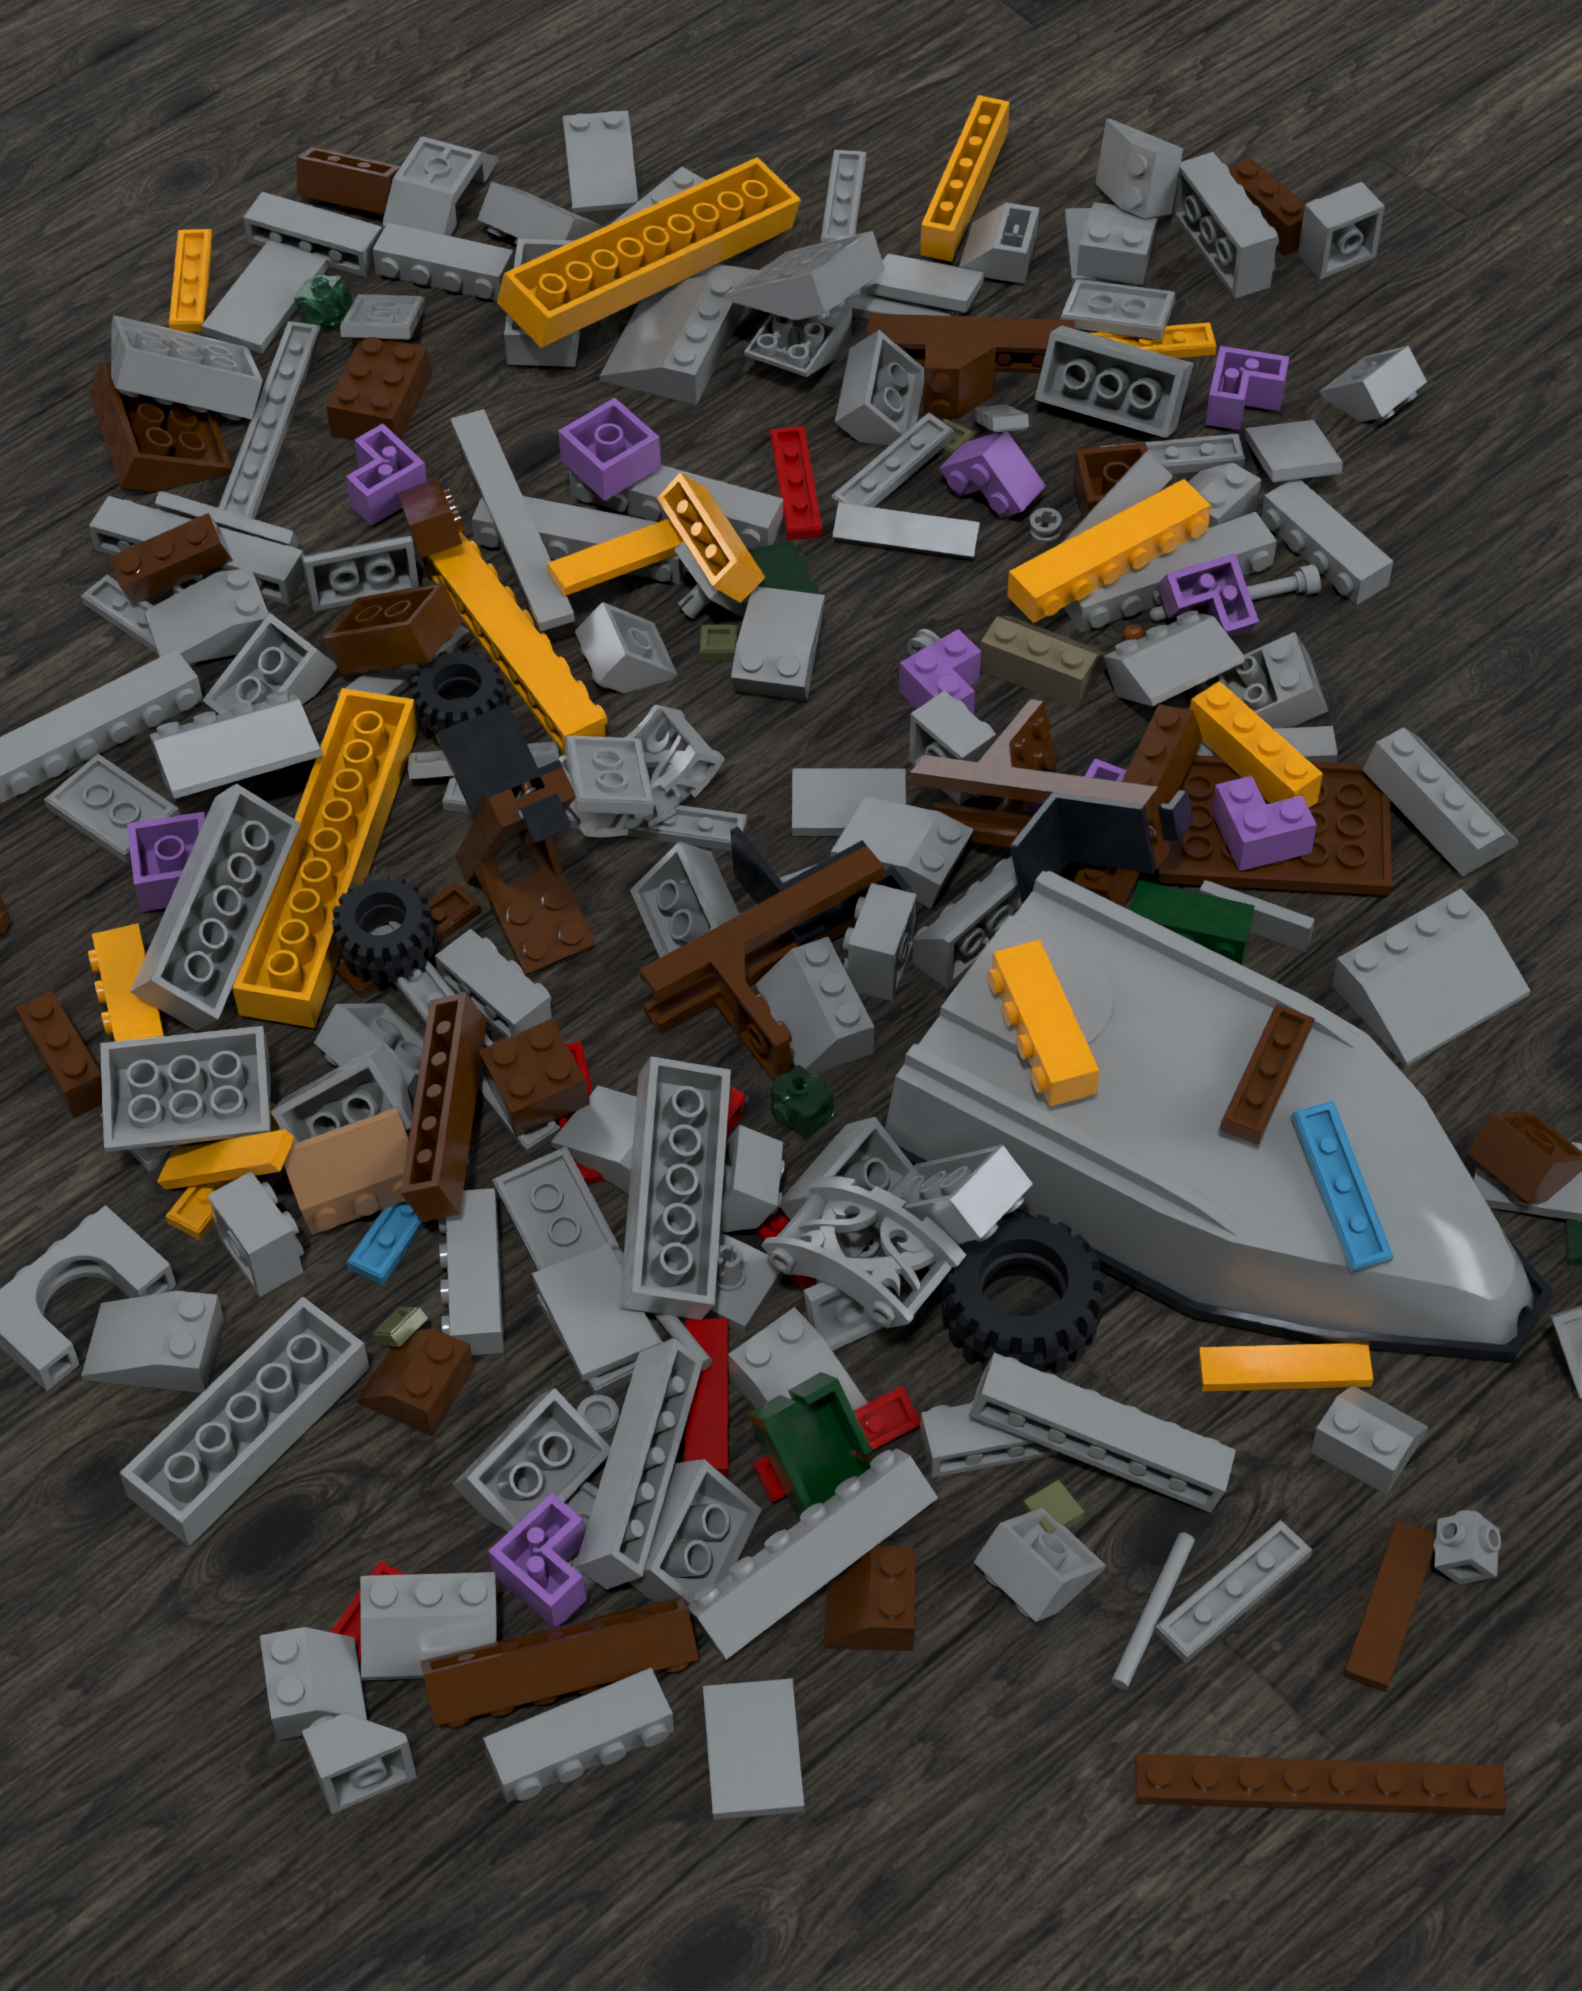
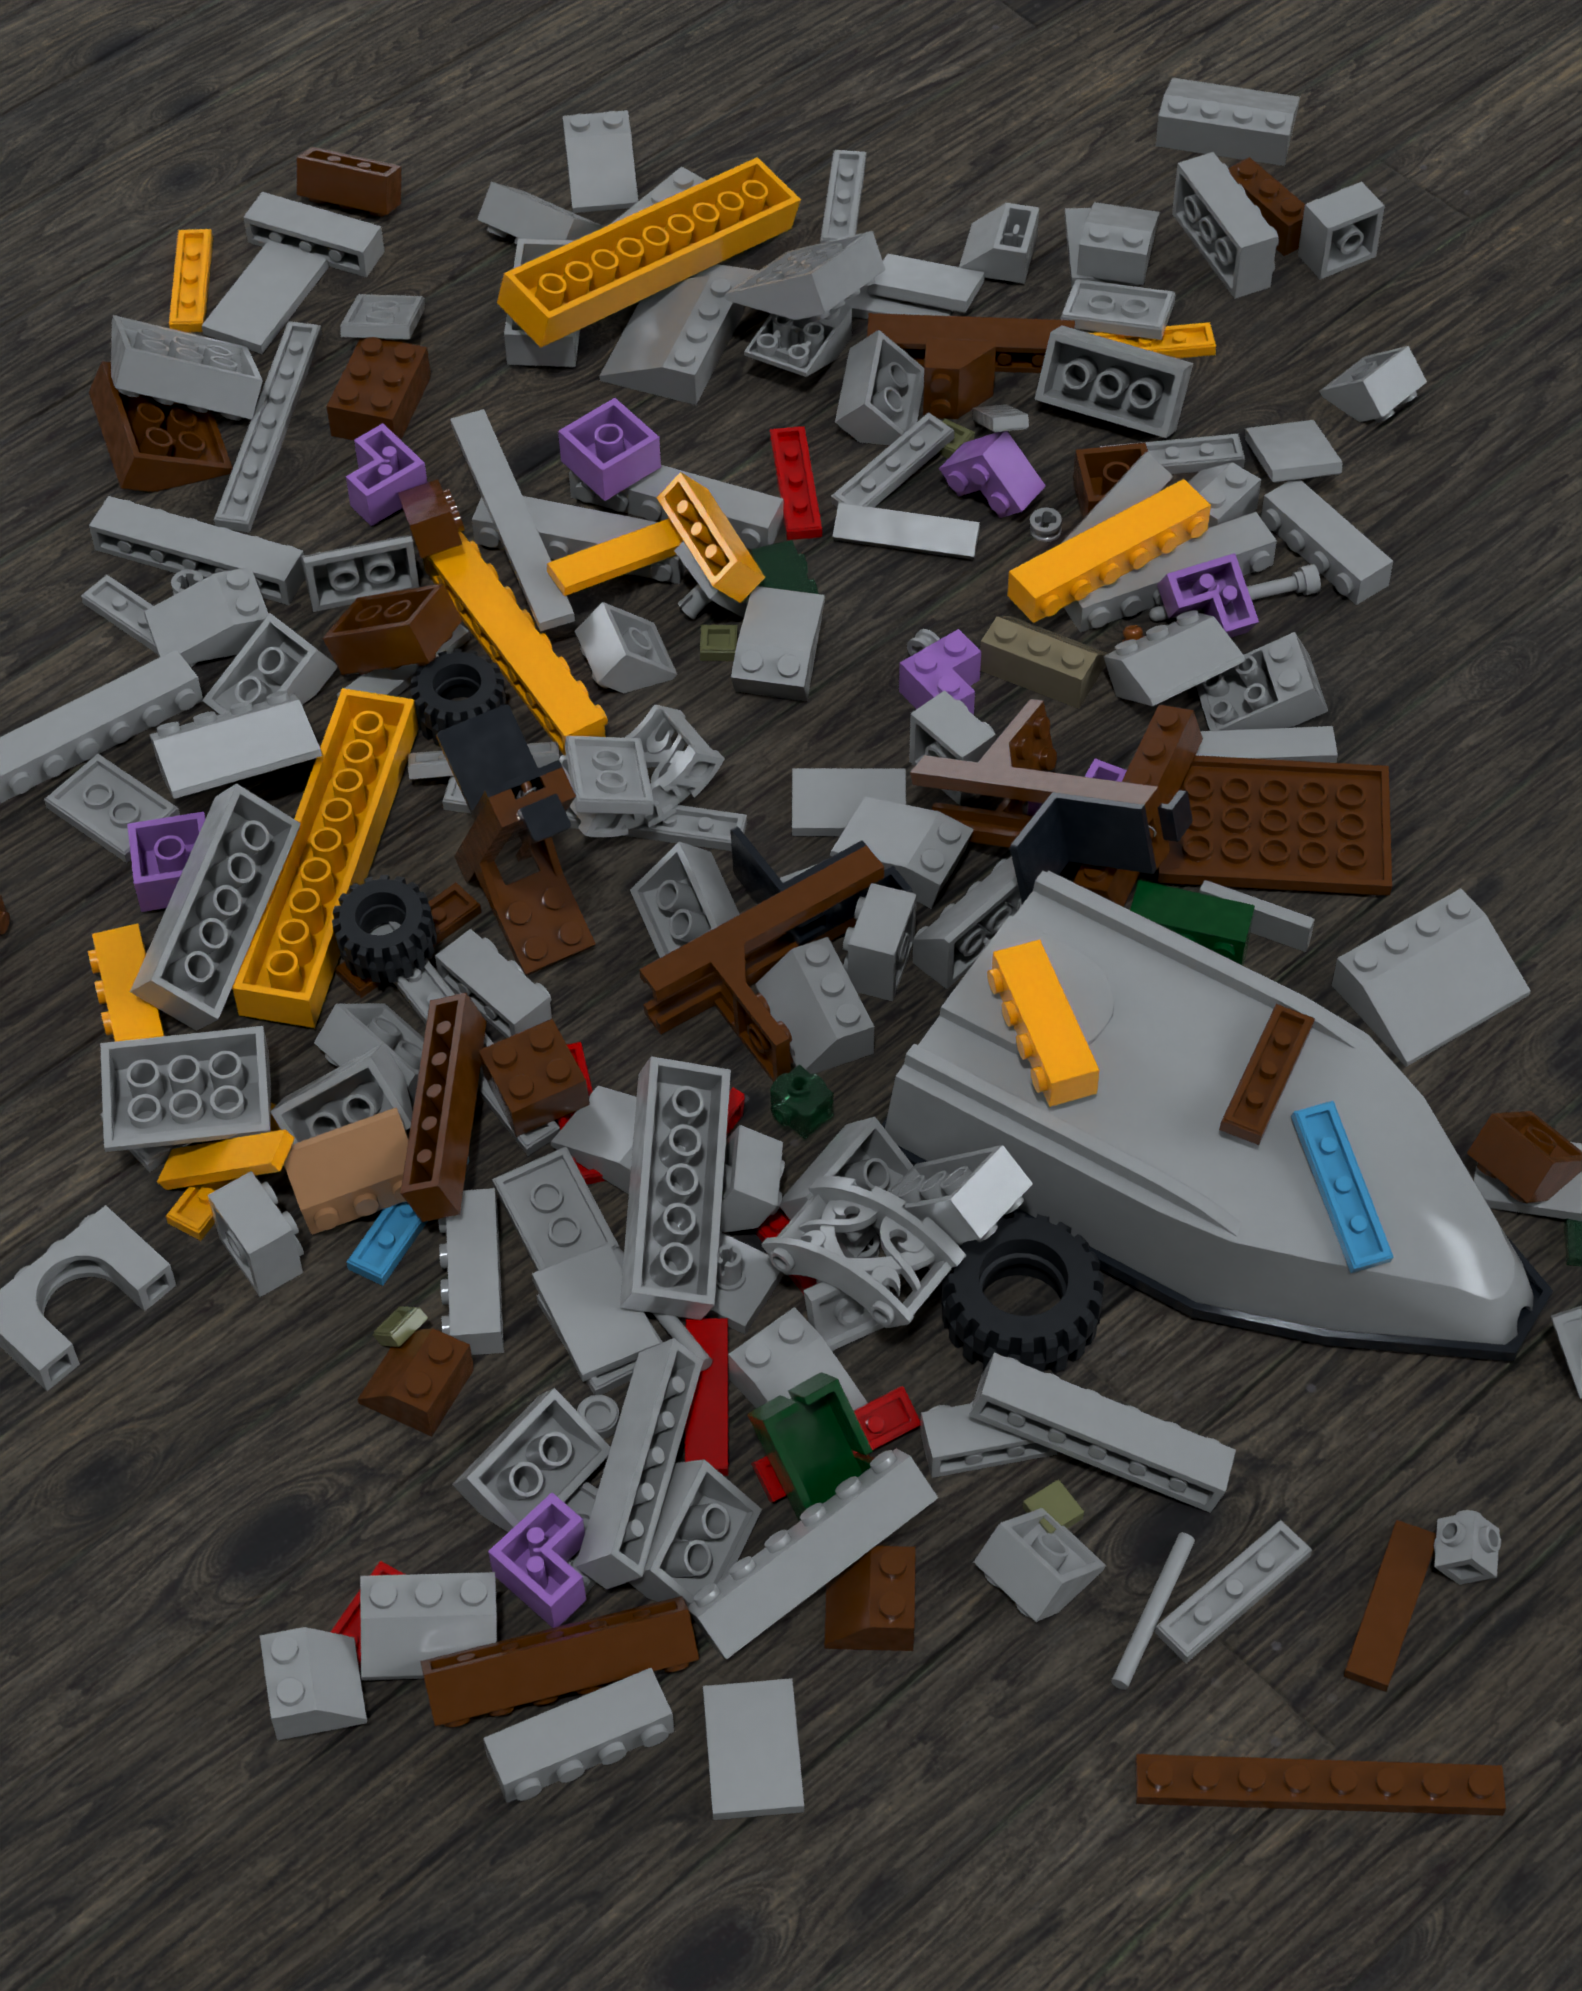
reddish brown brick [15,990,102,1119] -> none
light grey slope [81,1291,225,1393] -> none
reddish brown brick [108,512,233,604] -> none
light grey brick [120,1296,370,1546] -> none
light grey tile [155,491,300,549] -> none
clear green brick [293,275,354,327] -> none
light grey slope [302,1713,417,1814] -> none
light grey brick [373,223,514,301] -> none
light grey slope [382,136,498,236] -> none
light orange brick [920,95,1010,262] -> none
light grey slope [1095,119,1183,219] -> none
light orange brick [1190,681,1323,808] -> none
light orange tile [1198,1343,1373,1392] -> none
medium lavender brick [1205,346,1289,430] -> none
medium lavender brick [1212,776,1317,871] -> none
light grey slope [1311,1385,1428,1495] -> none
light grey slope [1363,727,1519,876] -> none
none -> light grey slope [1156,78,1300,166]

